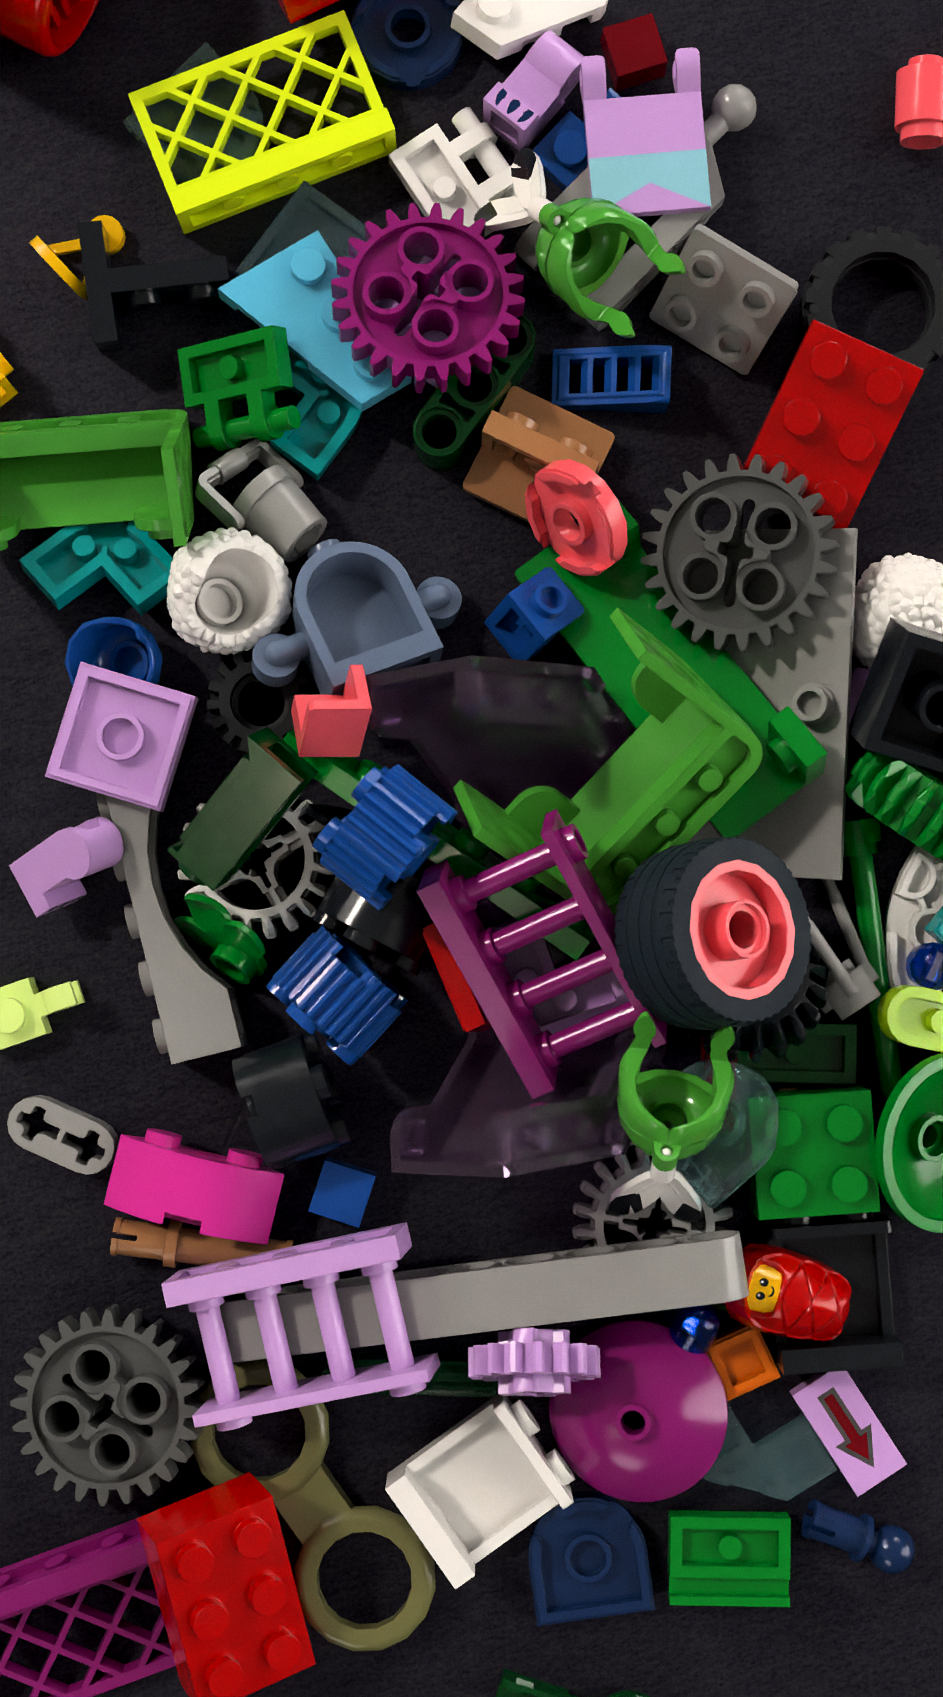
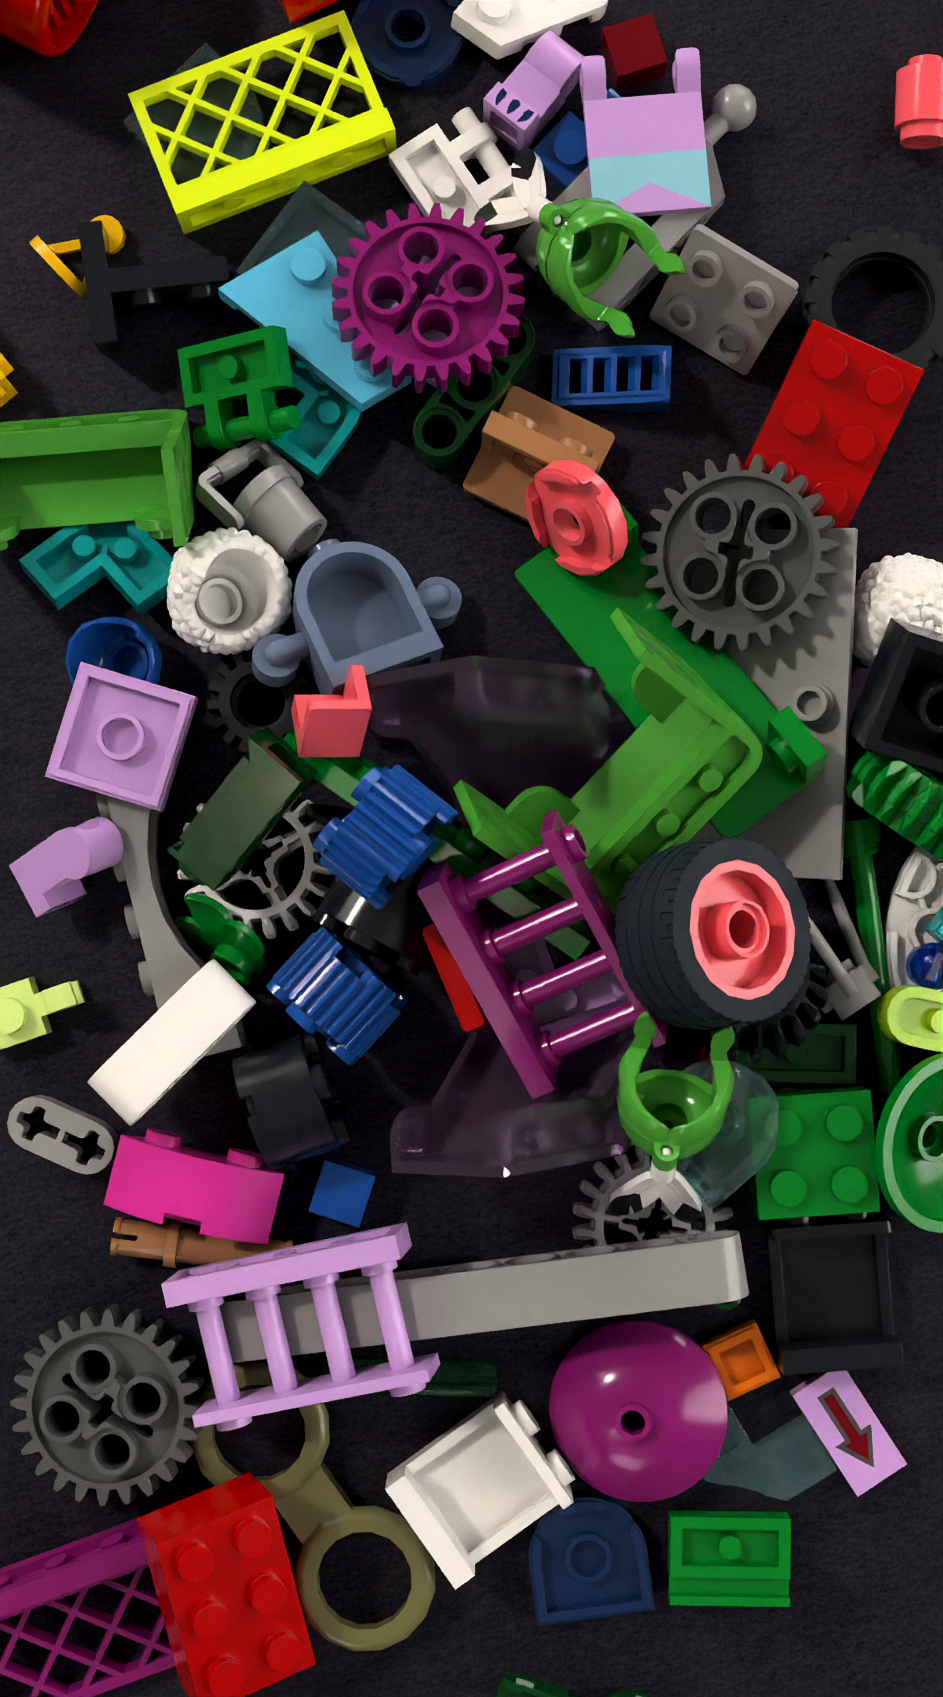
lavender gear [468,1327,601,1397] -> none
blue bracket [484,567,584,668] -> none
clear blue hinge [667,1305,719,1354] -> none
red piece [724,1244,852,1341] -> none
dark blue pin [801,1499,915,1574] -> none
none -> white beam [87,959,256,1126]

